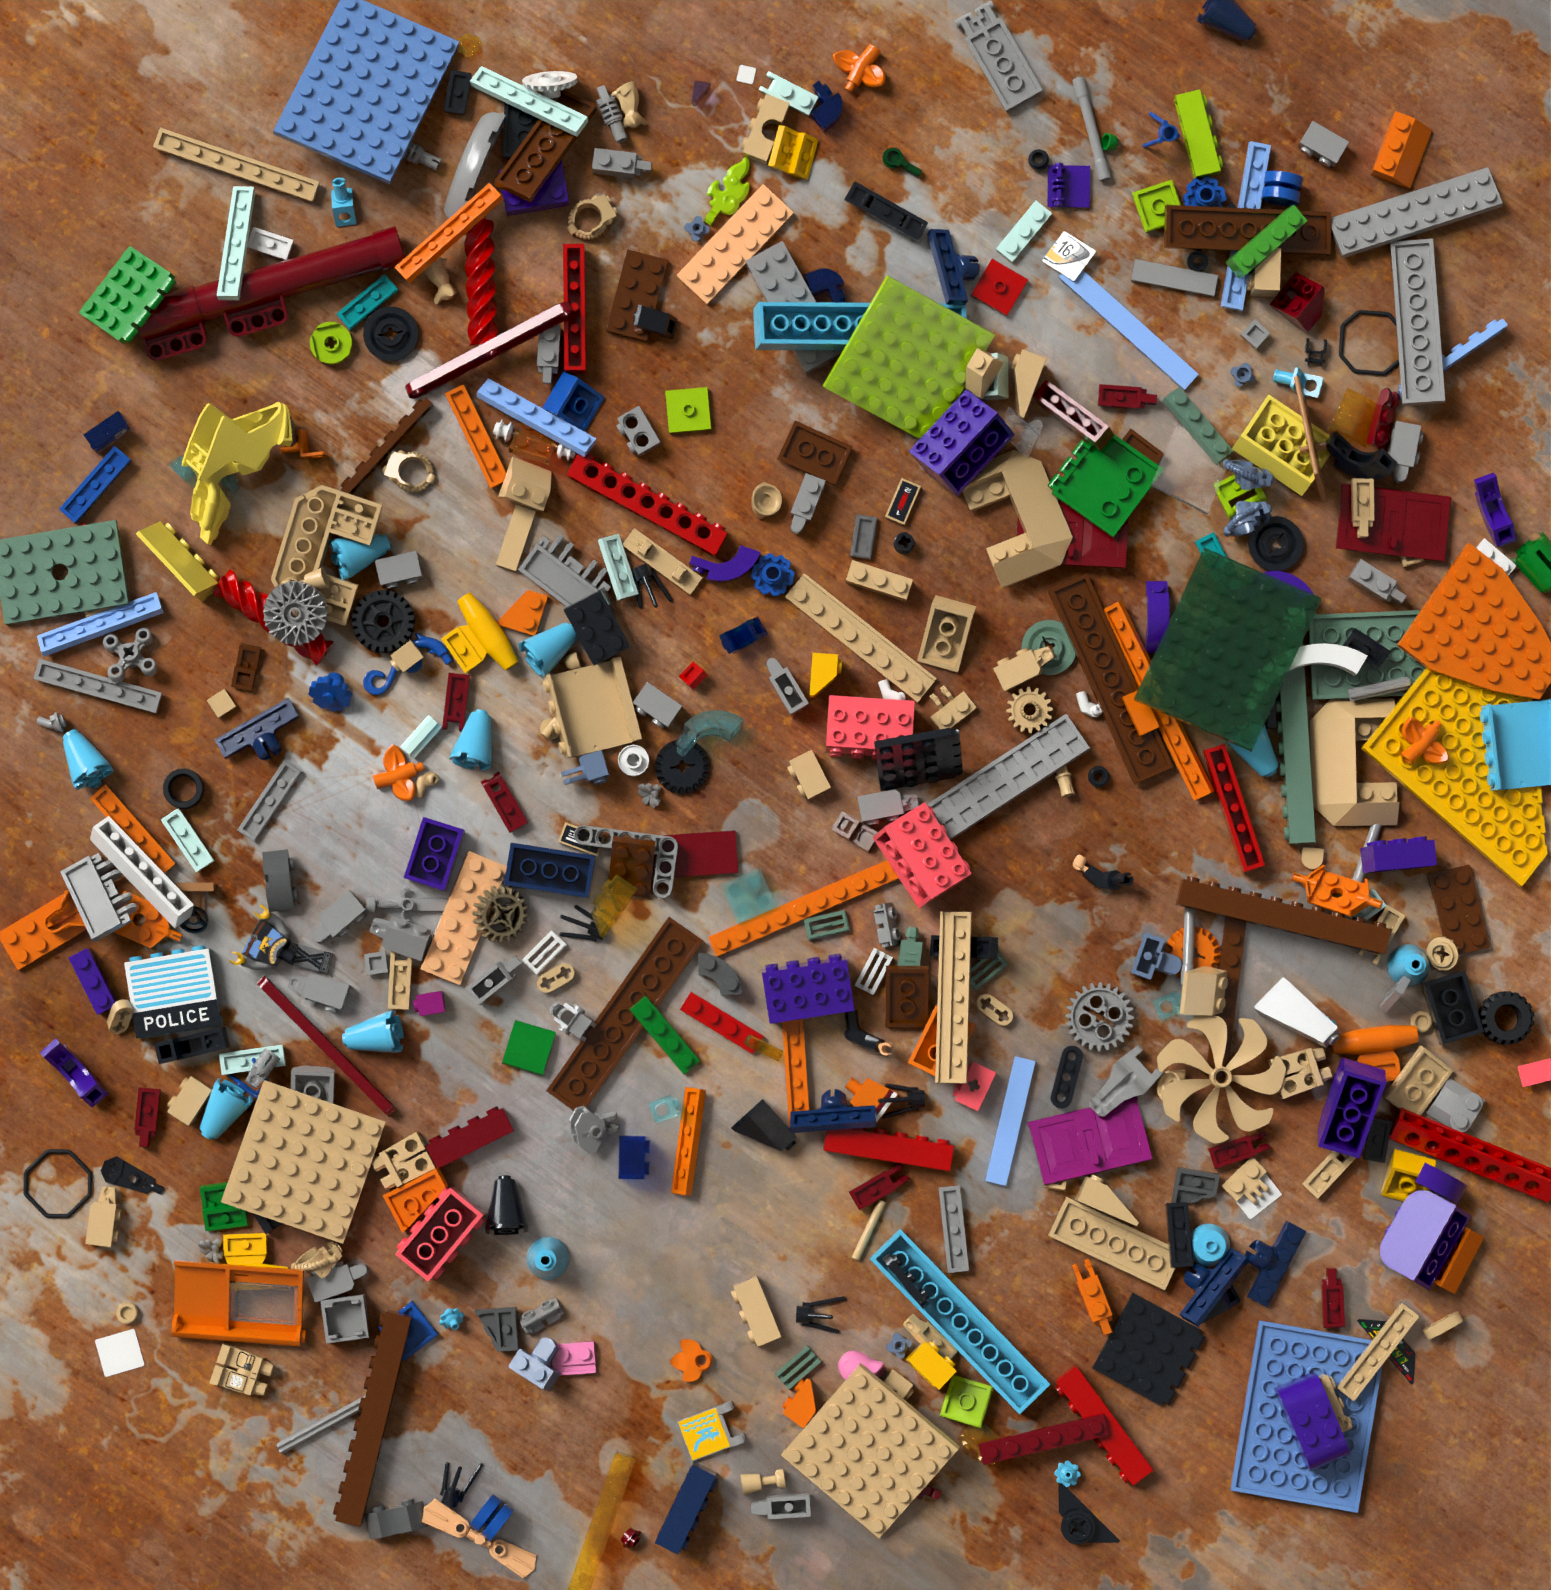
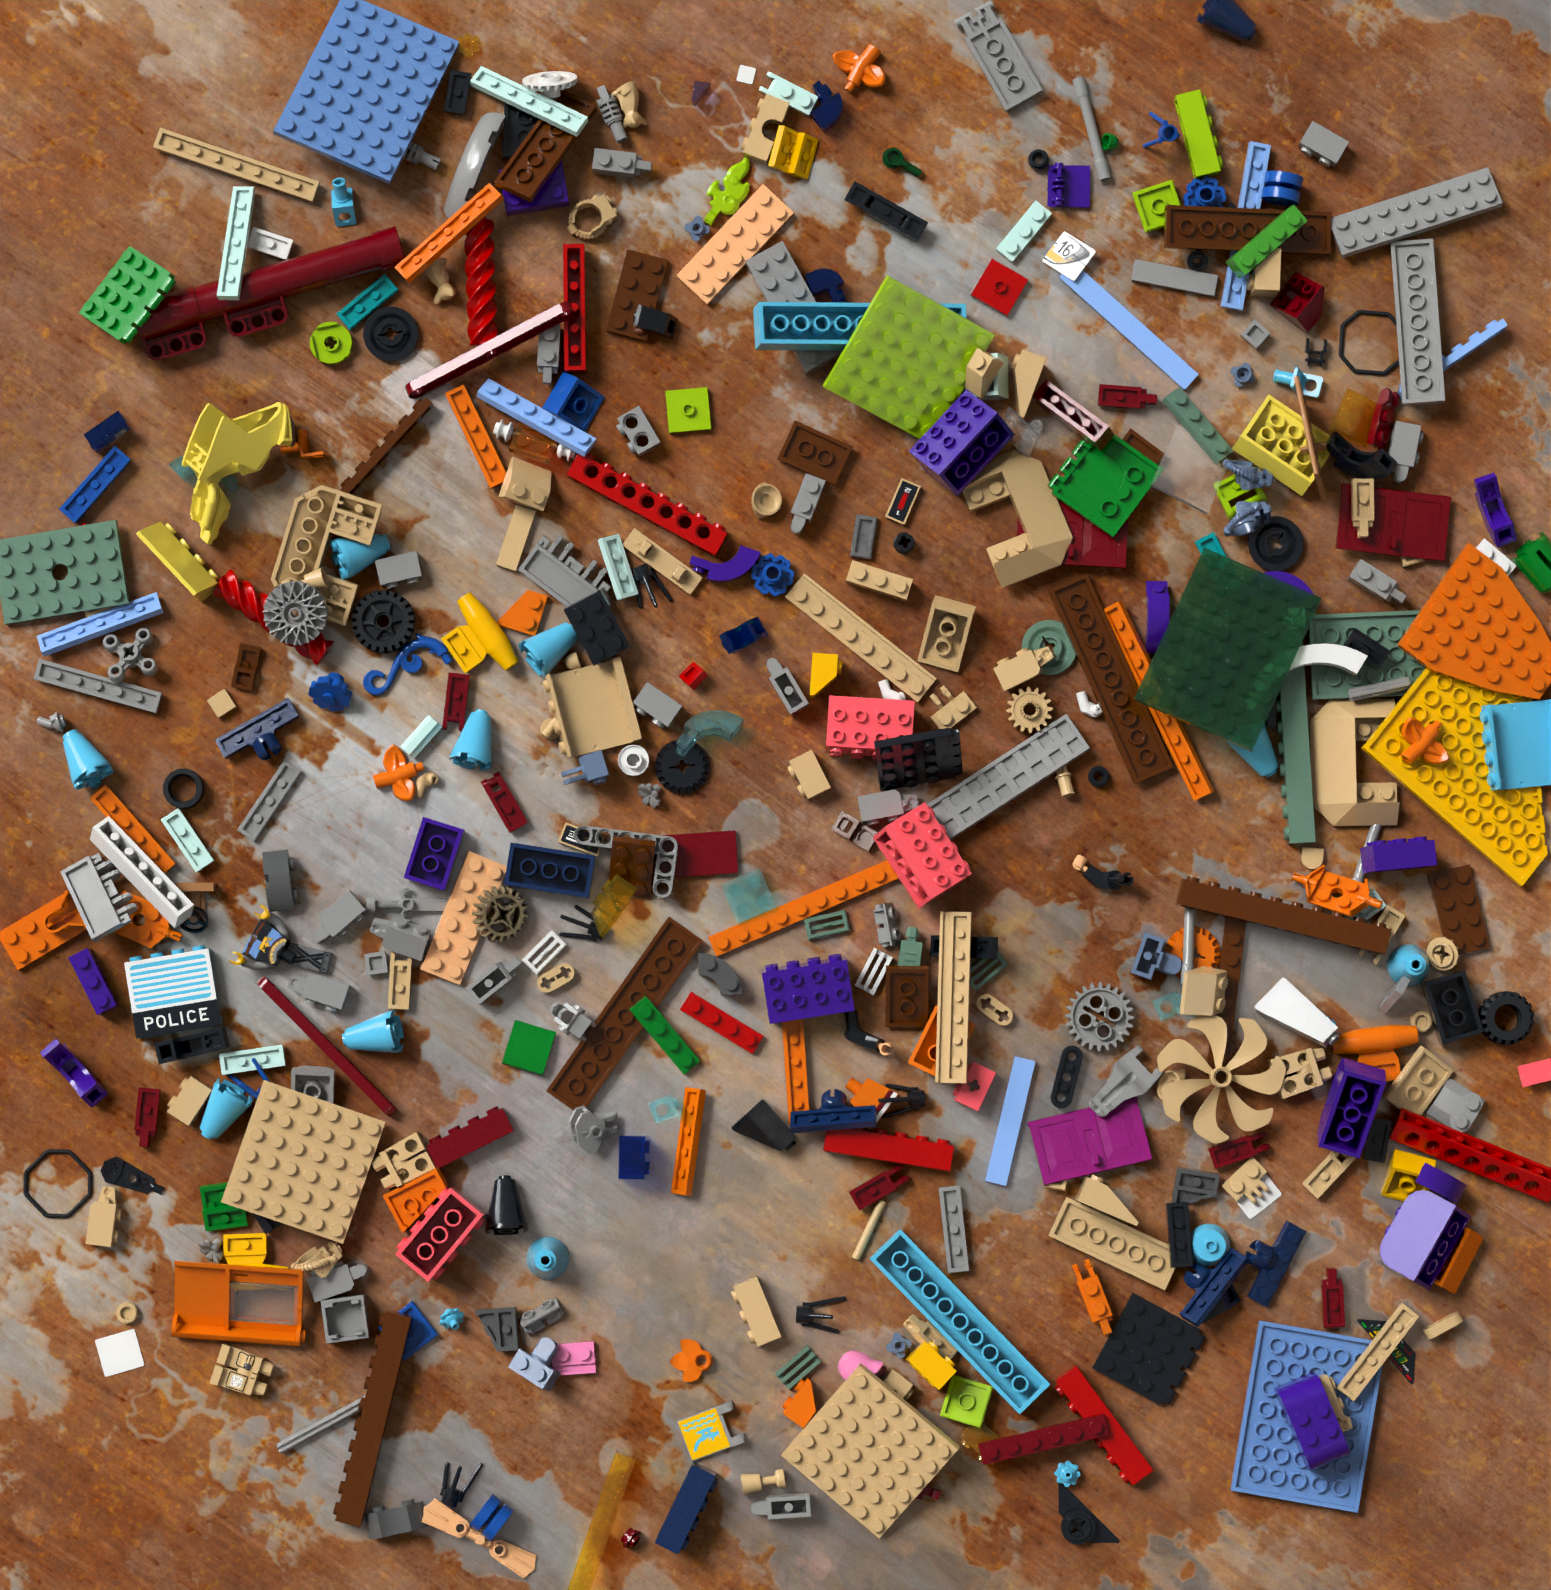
tan beam [107,999,133,1034] -> none
light grey hinge [245,1049,280,1088] -> none
tan piece [382,450,436,493] -> none
tan brick [390,640,424,672] -> none
magenta brick [413,991,446,1016] -> none
clear yellow axle [744,1035,783,1061] -> none
black plate [882,1253,930,1309] -> none
dark blue plate [927,229,980,305] -> none
orange tile [1122,688,1160,736] -> none
red brick [1202,744,1265,873] -> none
orange slope [1370,111,1432,189] -> none

